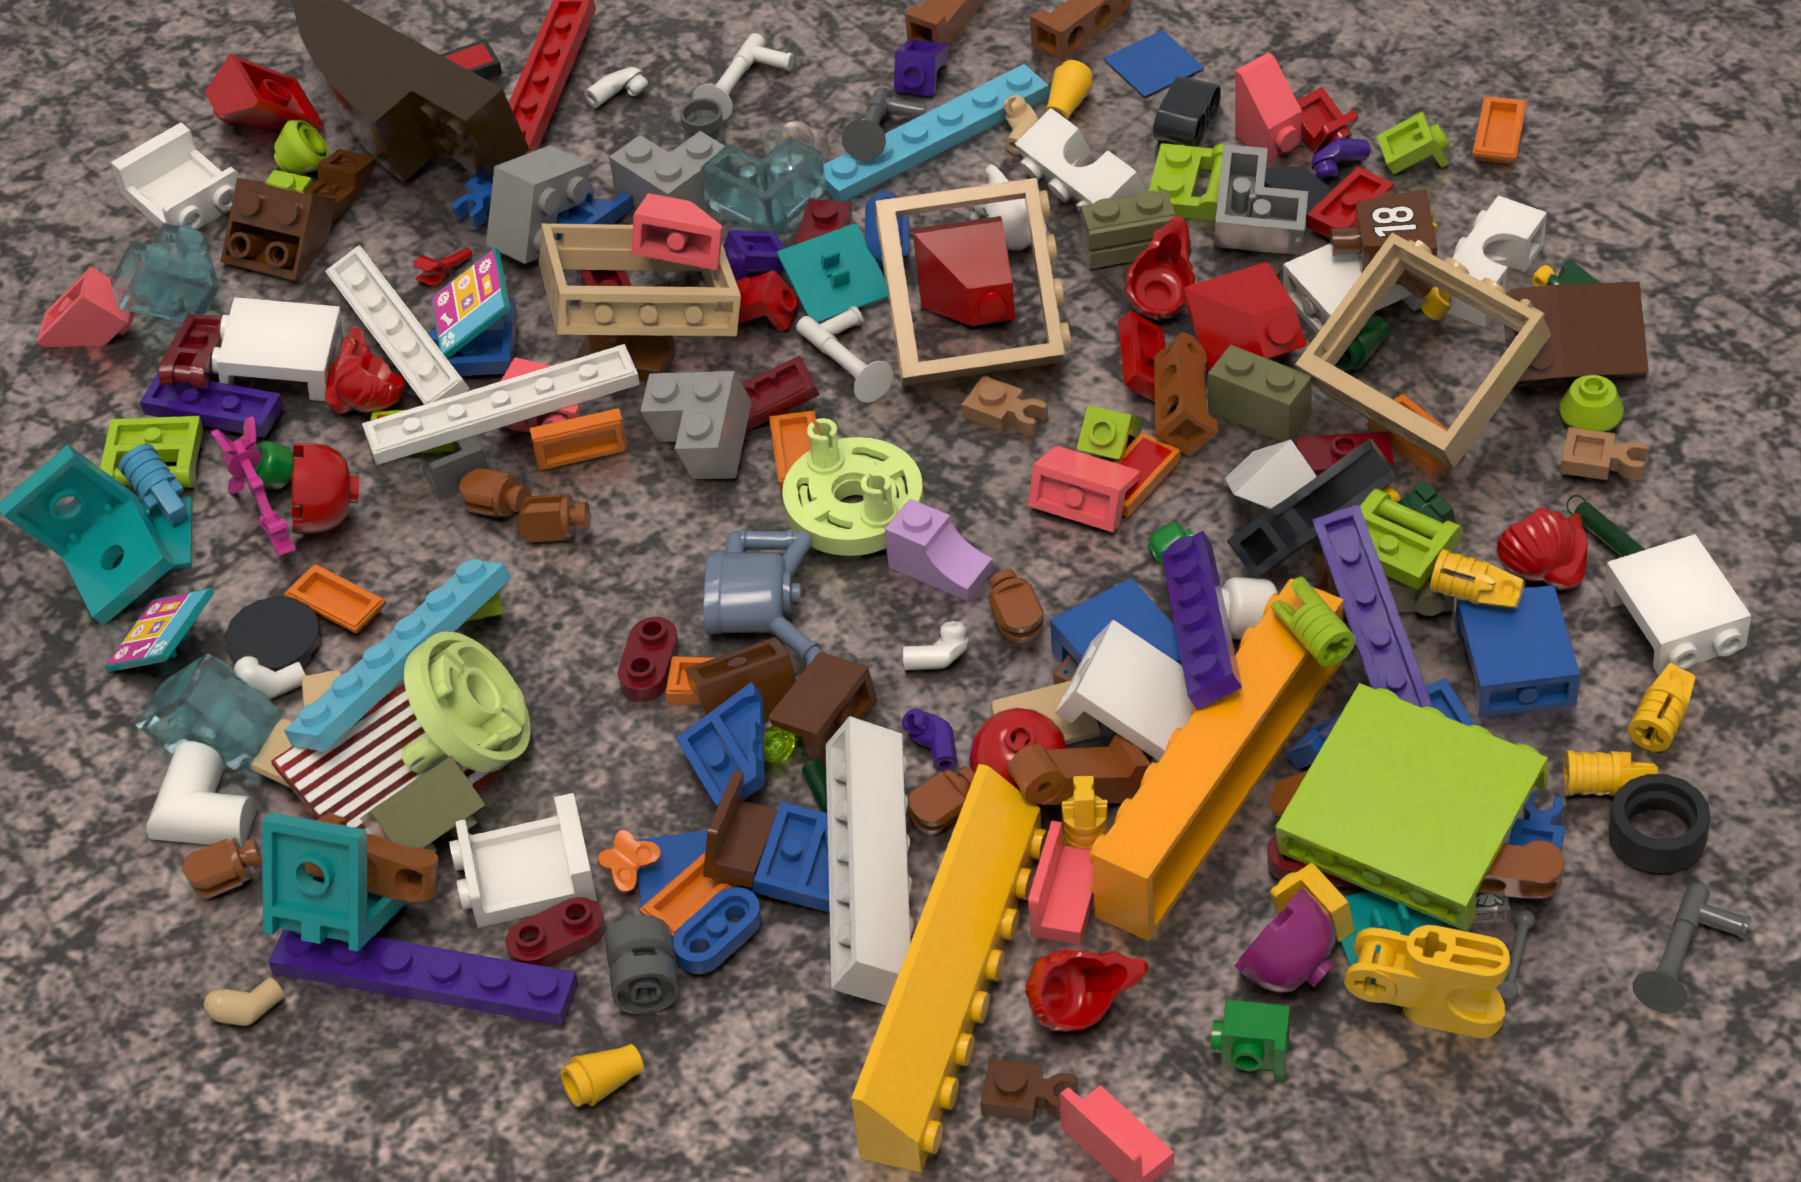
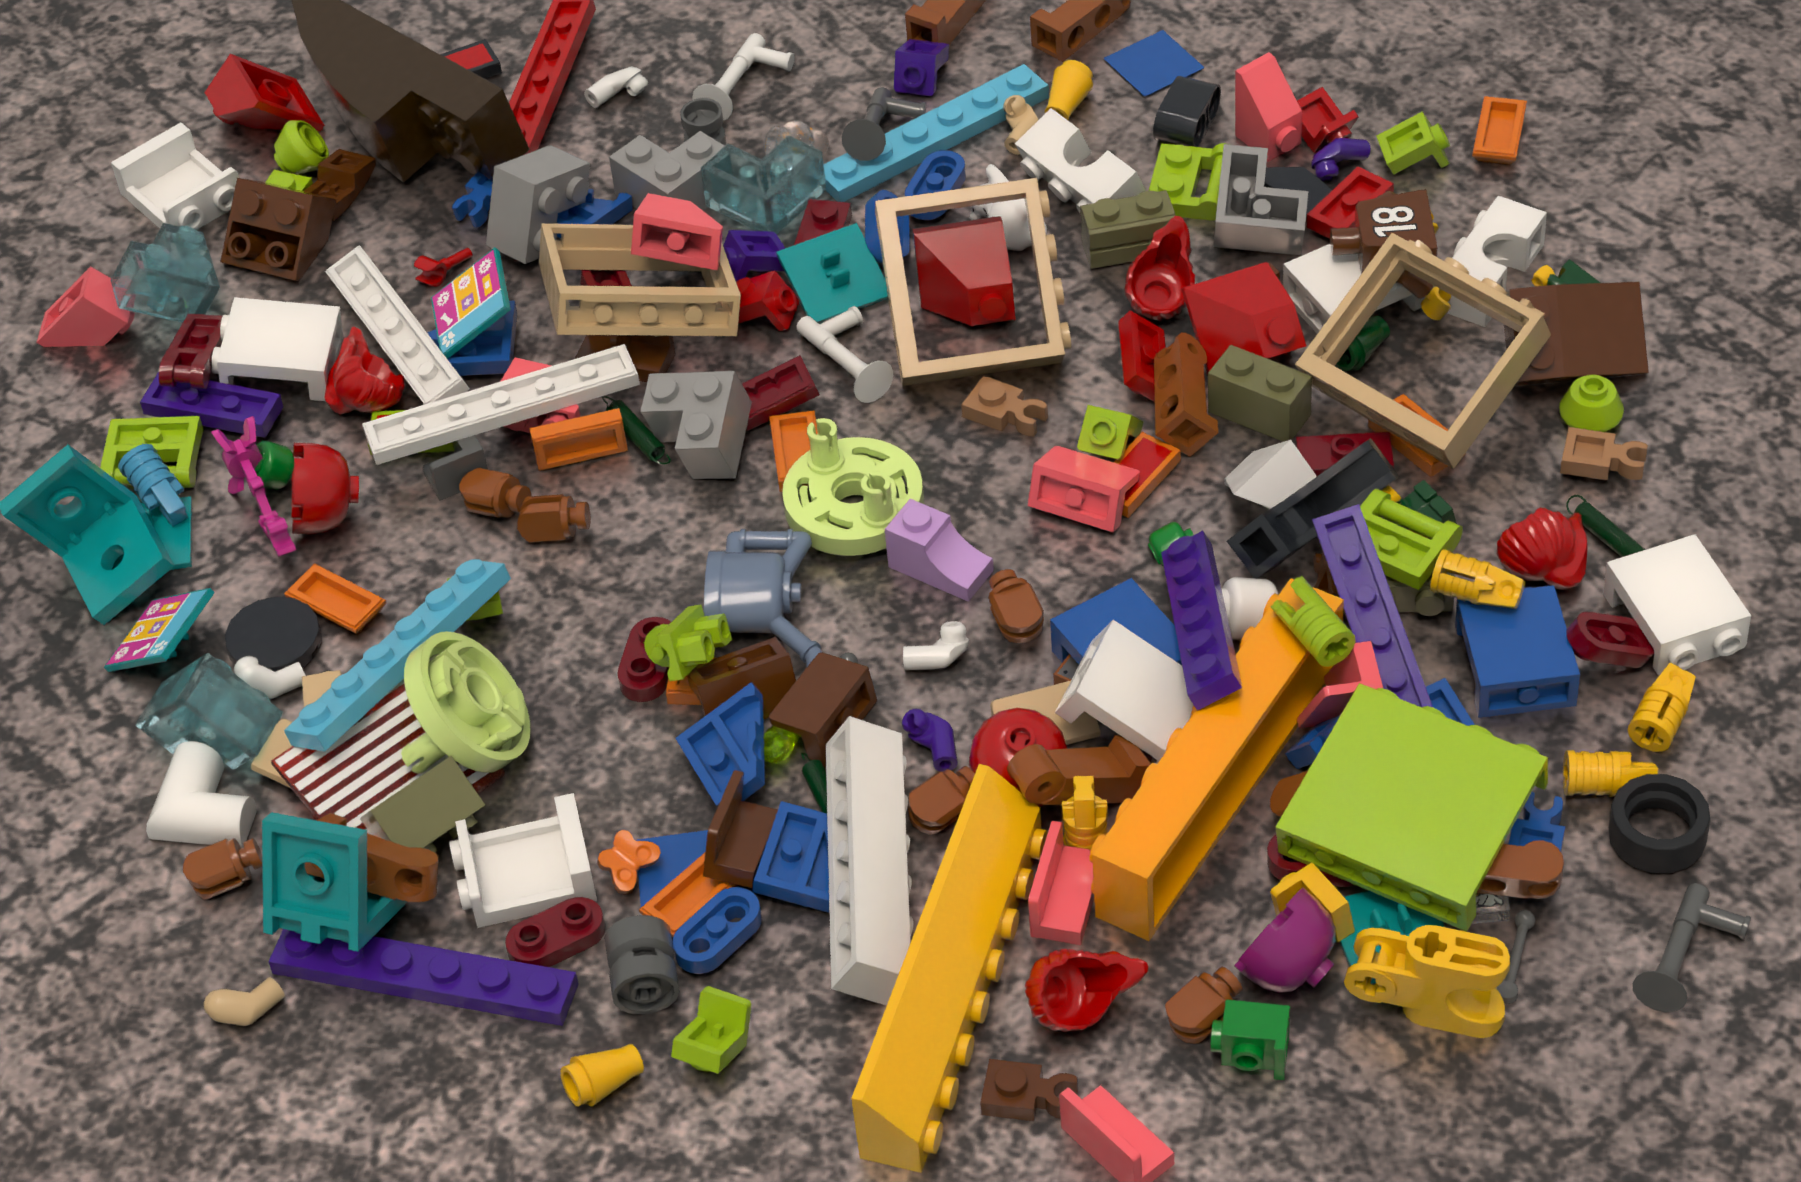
none -> dark green piece [602,396,671,465]
none -> lime hips [644,604,732,682]
none -> lime bracket [671,986,752,1074]
none -> blue plate [905,150,966,220]
none -> dark orange arm [1165,966,1243,1044]
none -> coral panel [1297,641,1383,728]
none -> dark red plate [1566,612,1654,668]

